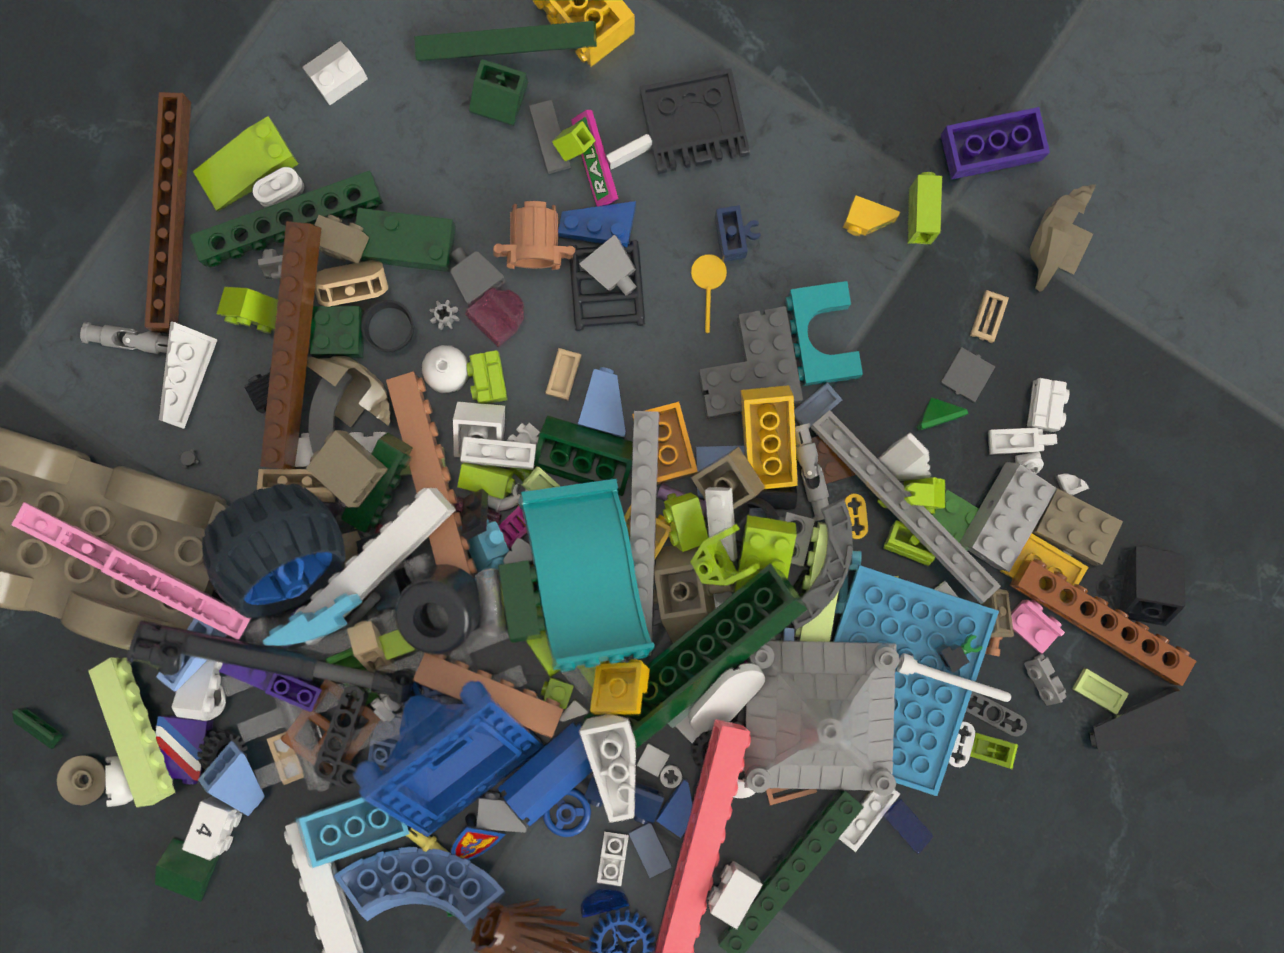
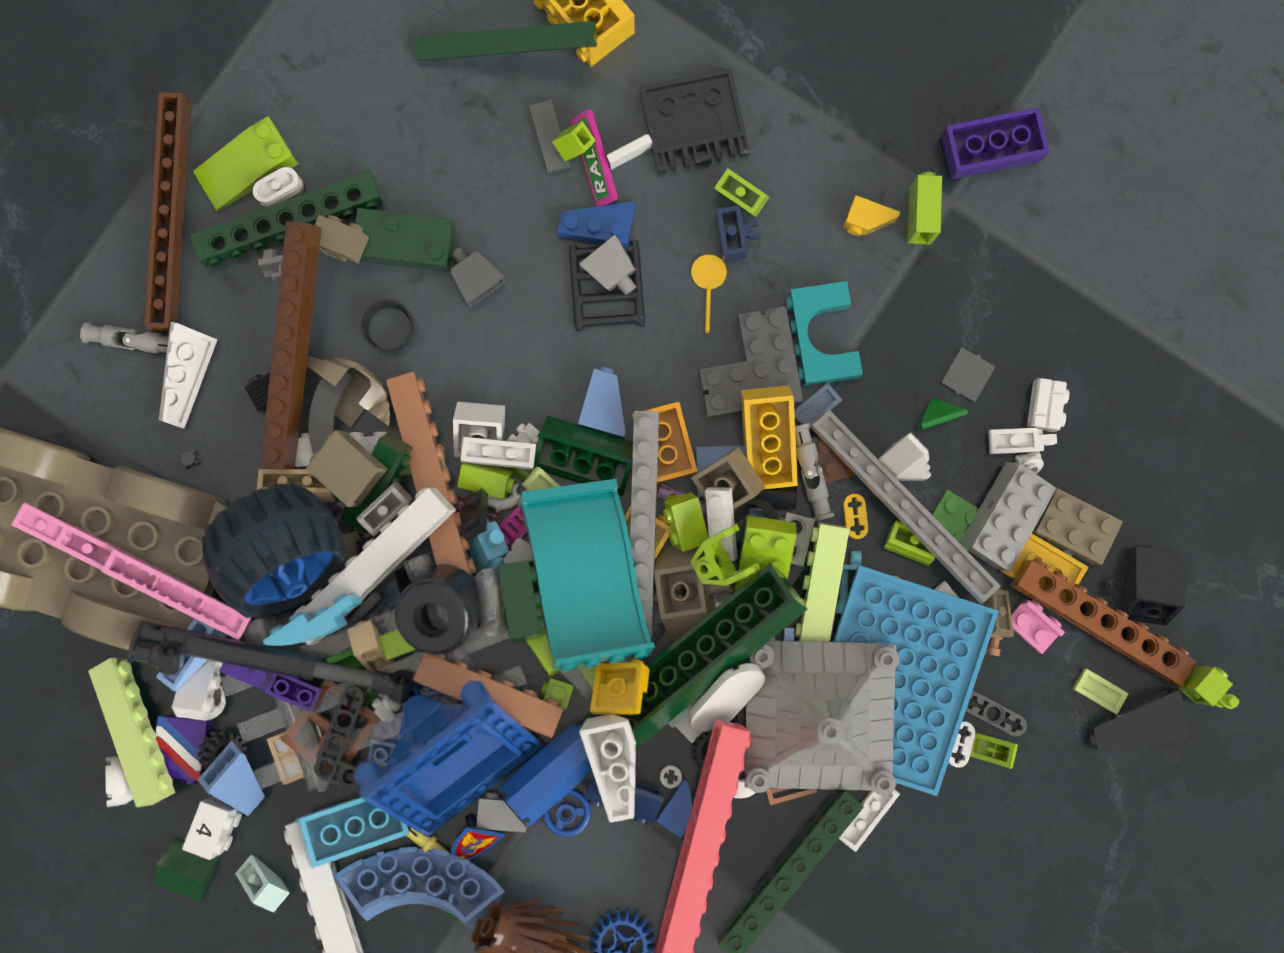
dark green slope [12,707,63,749] -> none
dark tan dish [57,755,106,805] -> none
lime brick [216,287,278,334] -> none
white slope [302,41,368,105] -> none
dark green brick [310,306,364,359] -> none
tan brick [315,260,388,307] -> none
white cylinder [422,345,469,393] -> none
light grey gear [429,300,459,330] -> none
clear pink slope [465,288,524,347] -> none
lime brick [466,350,508,404] -> none
dark green slope [469,59,528,126] -> none
nougat container [493,201,575,270] -> none
tan tile [545,348,582,401] -> none
white slope [560,699,589,722] -> none
clear blue plate [581,889,629,918] -> none
white slope [597,832,629,887] -> none
sand blue tile [629,822,672,878] -> none
white tile [637,743,670,777] -> none
white brick [707,861,762,929] -> none
dark grey tile [792,499,853,629] -> none
lime piece [878,477,945,514] -> none
clear blue slope [884,799,933,854] -> none
white piece [897,653,1011,702] -> none
black piece [936,634,983,672] -> none
tan tile [970,290,1009,343] -> none
light grey hinge [1023,654,1067,706] -> none
dark tan animal [1029,184,1096,292] -> none
white tile [1055,474,1089,495] -> none
none -> light aqua slope [235,854,290,912]
none -> light grey brick [356,481,413,536]
none -> lime brick [714,168,770,217]
none -> lime brick [1177,666,1239,709]

